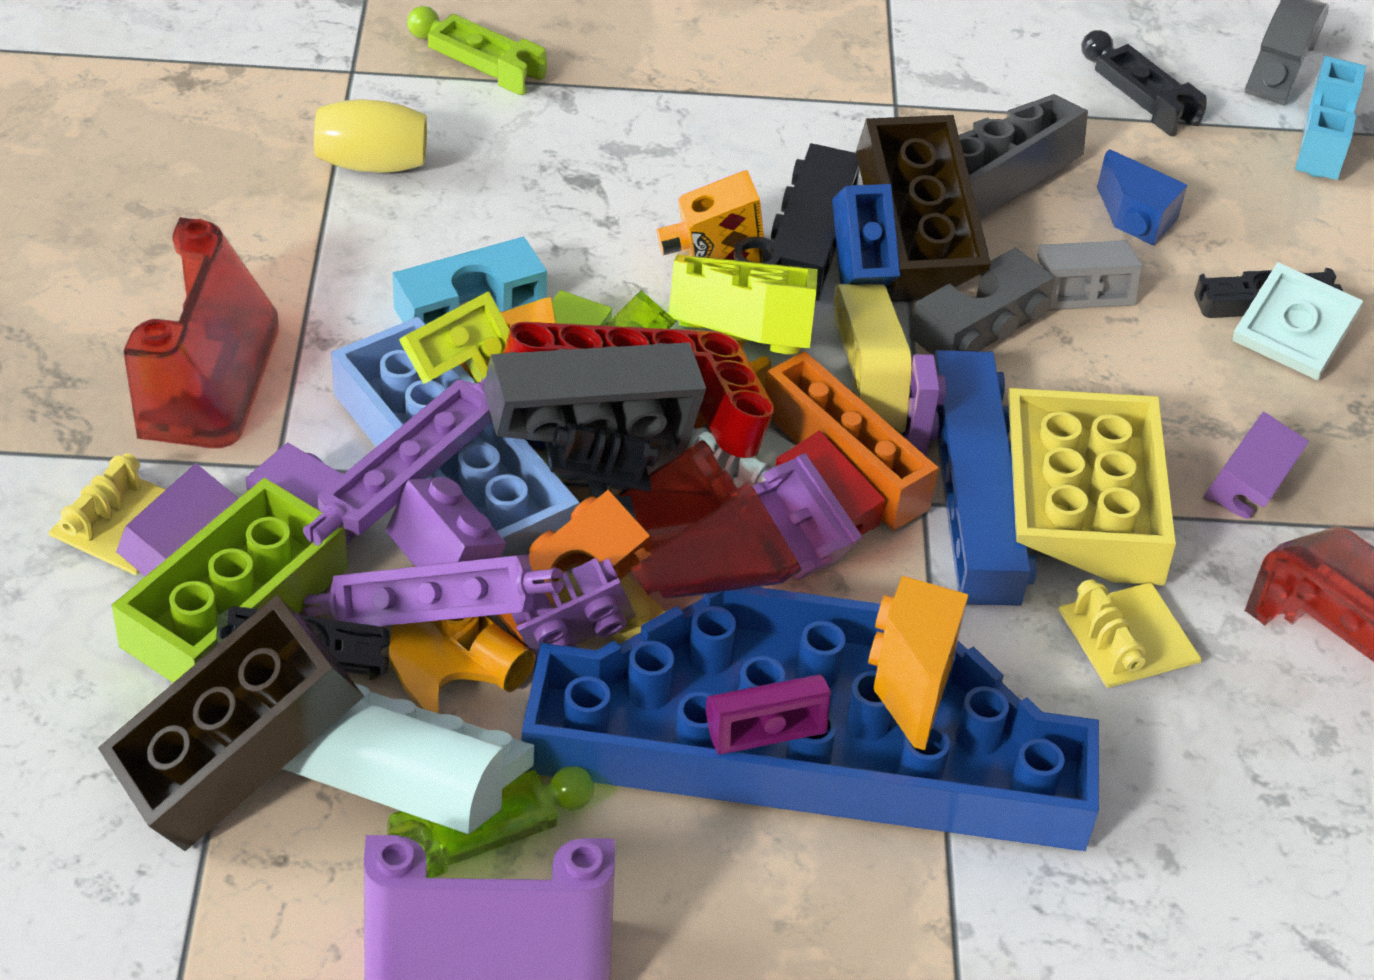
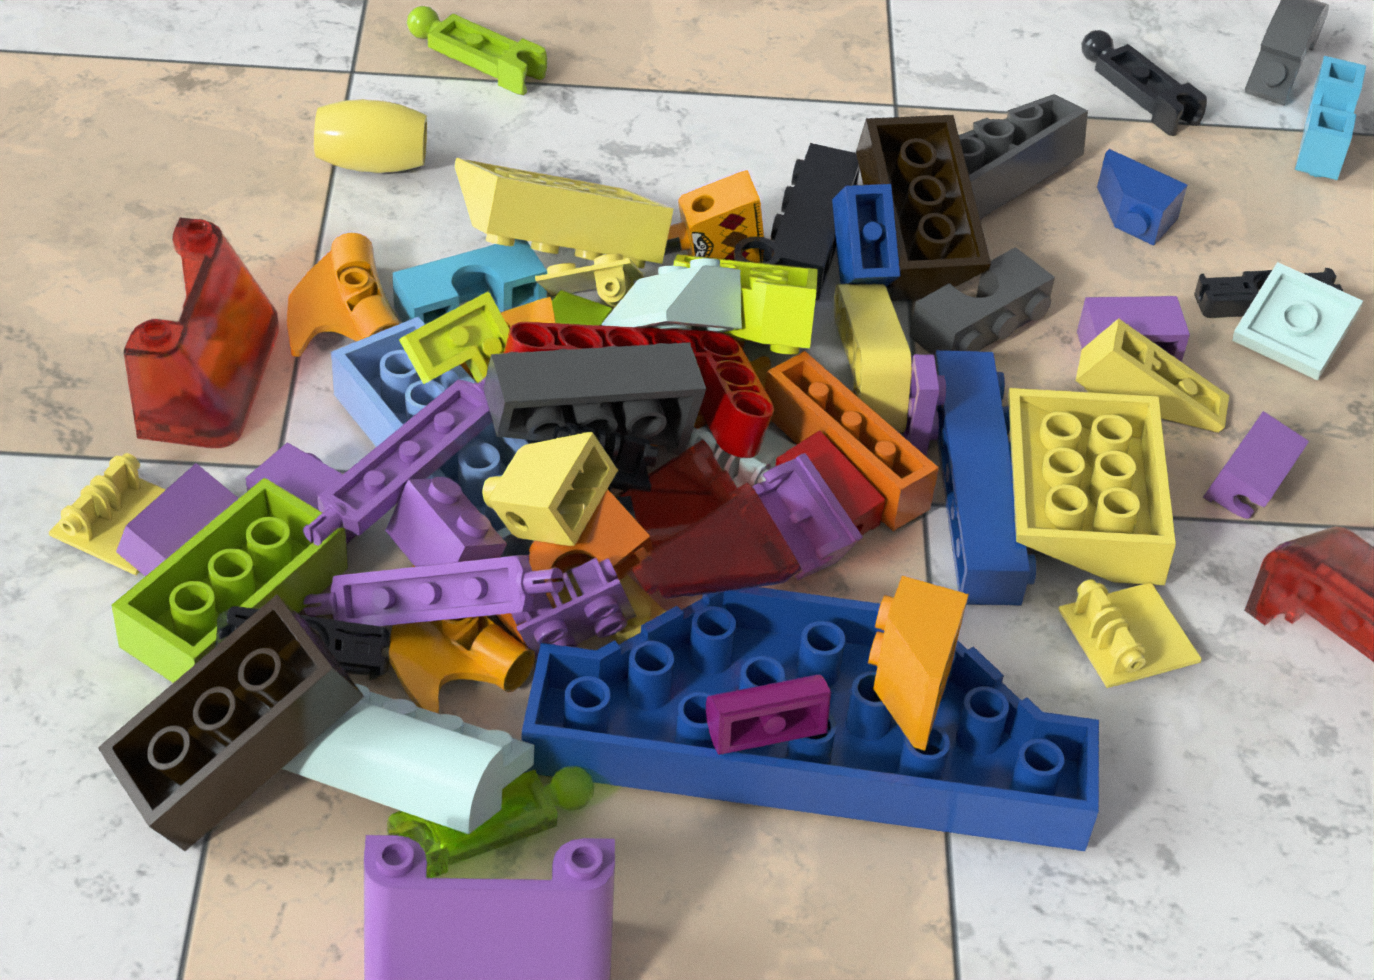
light grey hinge [1037,240,1142,310] -> none
none -> light orange pin [287,233,401,357]
none -> light yellow slope [455,158,674,269]
none -> light yellow torso [482,432,618,546]
none -> light yellow hinge [535,254,644,310]
none -> light aqua slope [602,258,742,332]
none -> light yellow slope [1075,318,1229,433]
none -> medium lavender brick [1077,296,1190,362]

